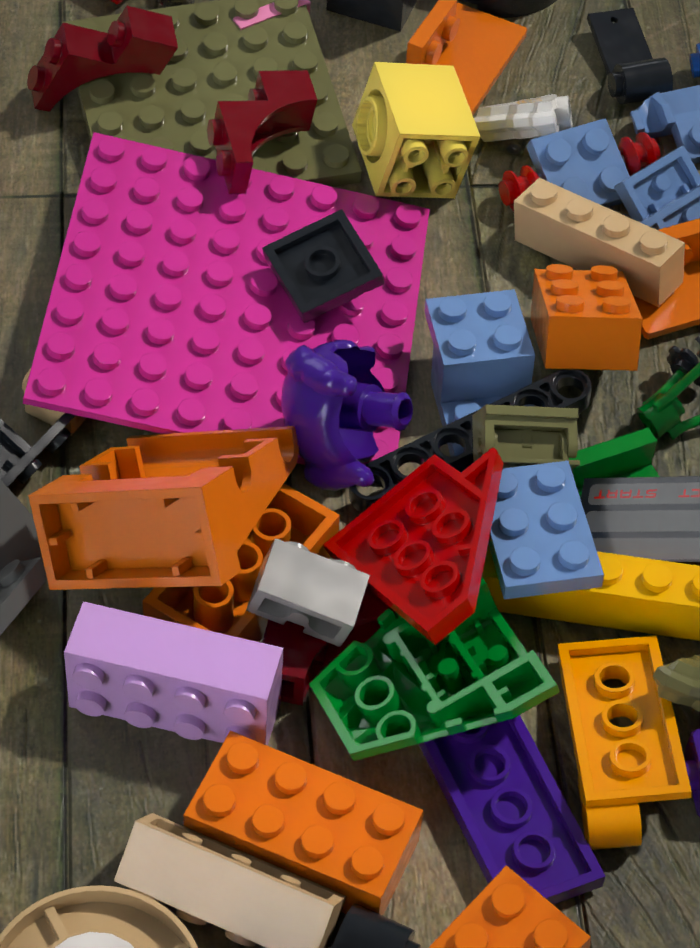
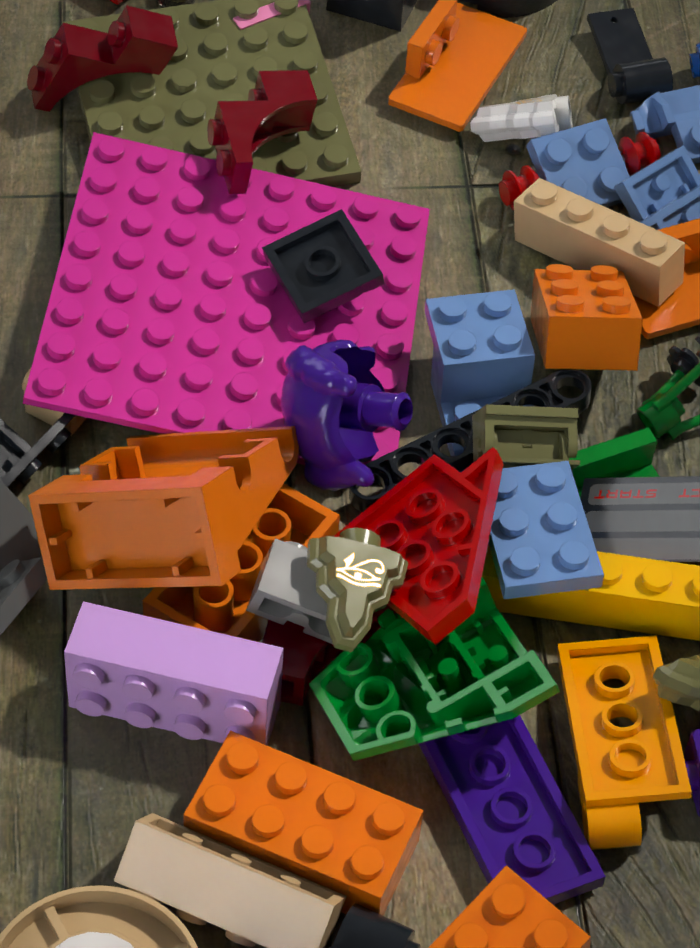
light yellow brick [352,62,481,199] -> none
none -> olive rock [307,528,408,652]

